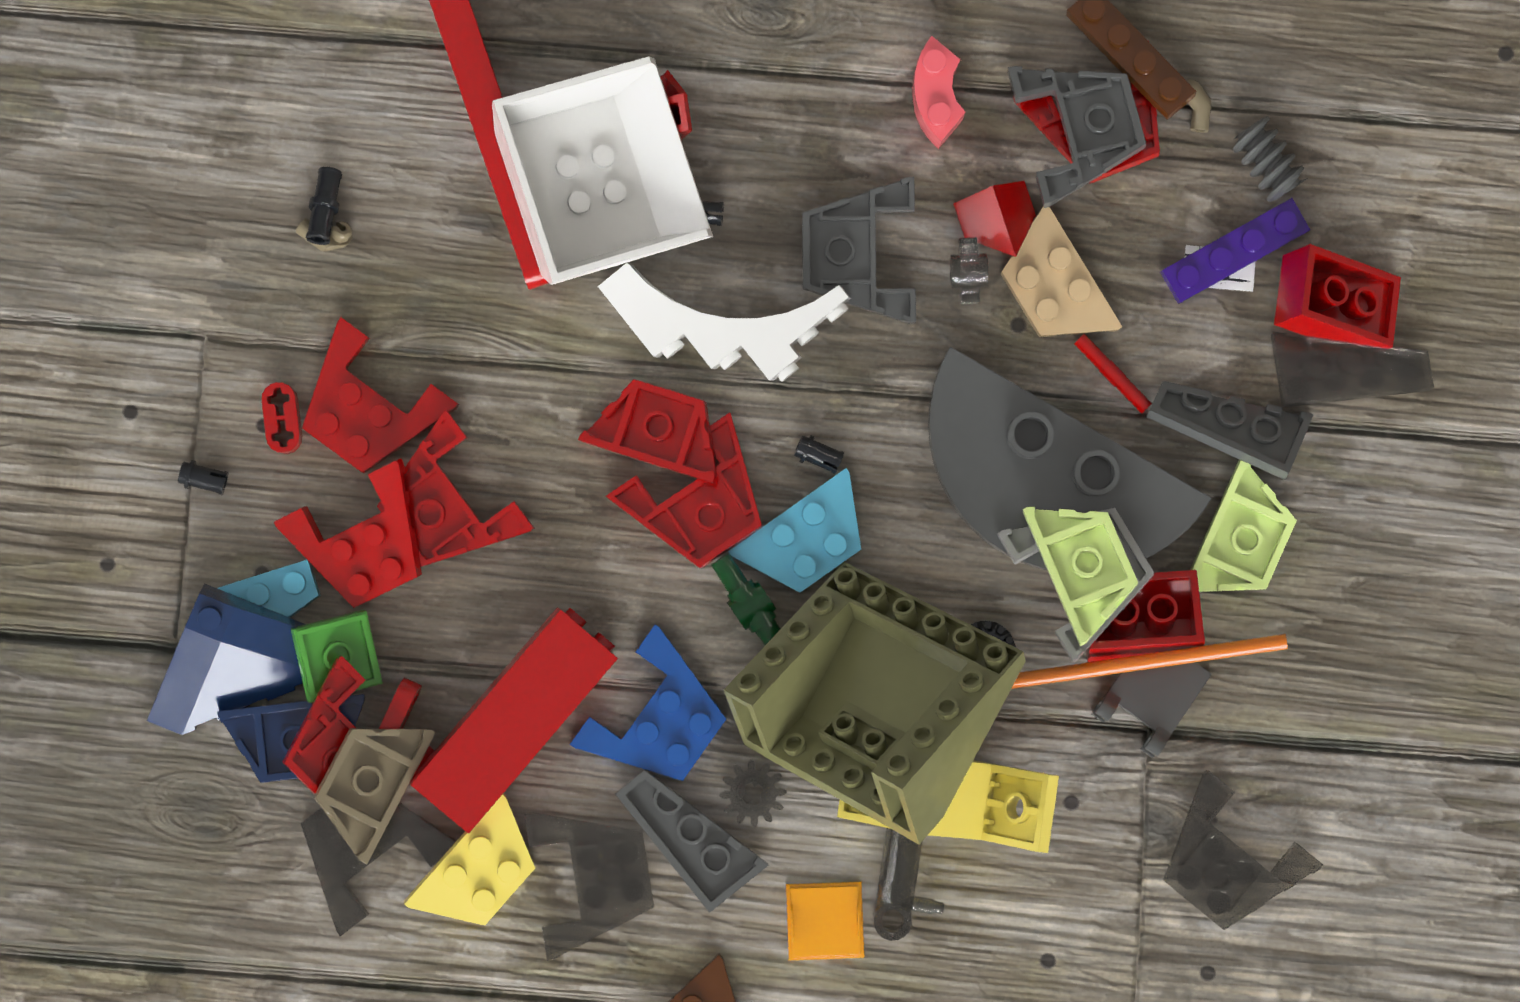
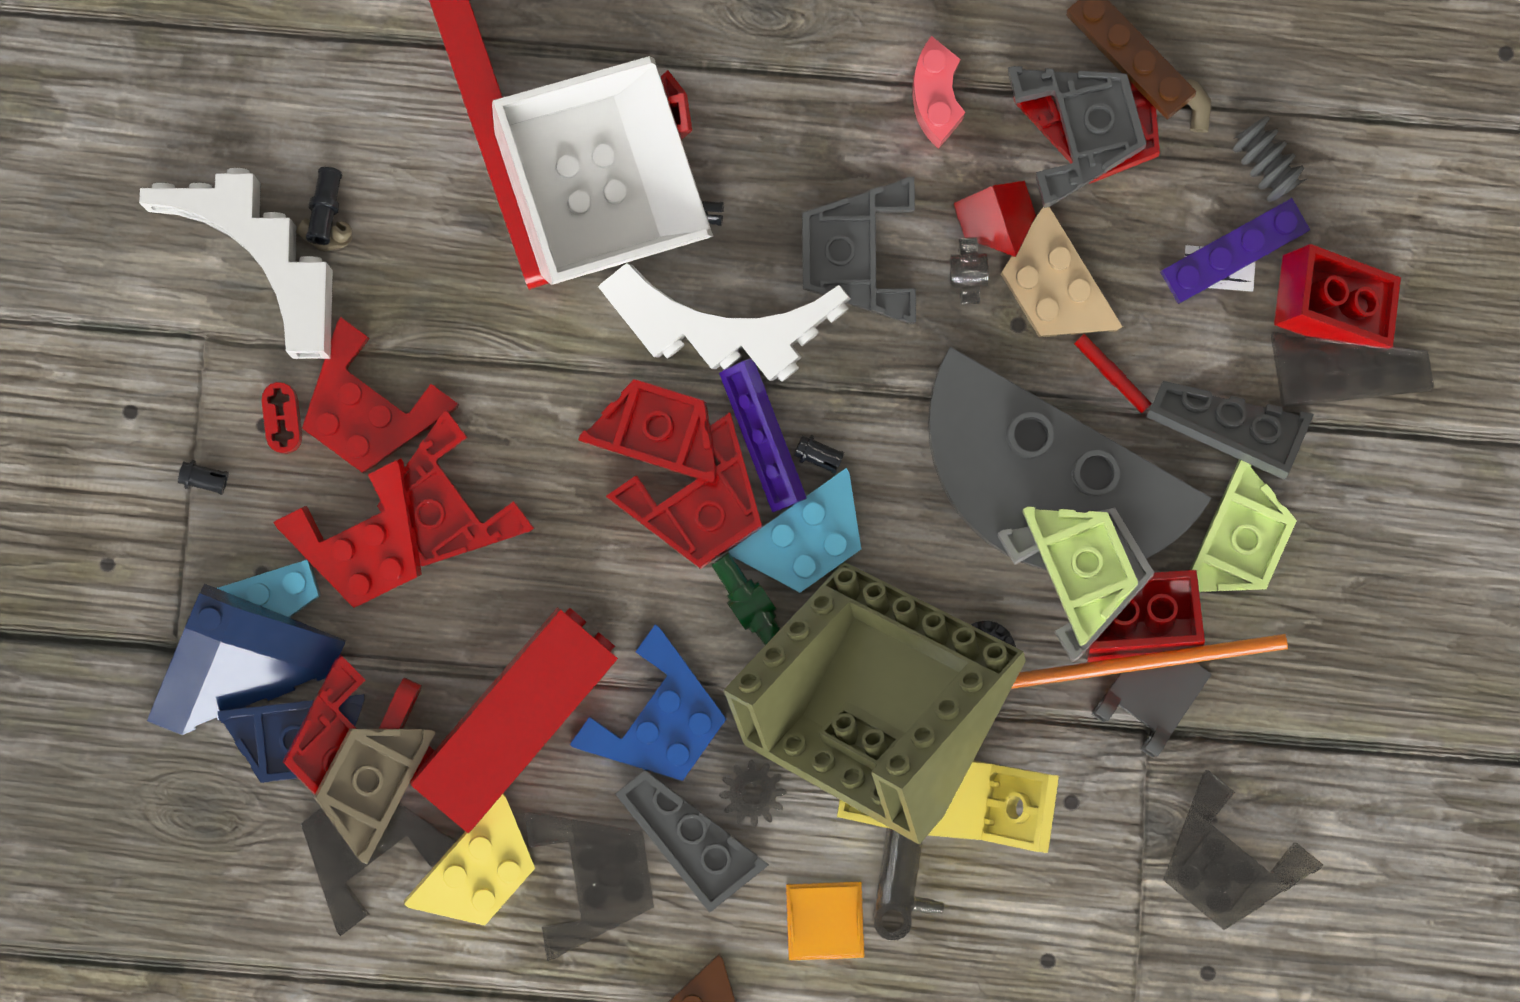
bright green tile [291,610,383,703] -> none
none -> white arch [139,168,333,359]
none -> dark purple plate [719,359,807,513]

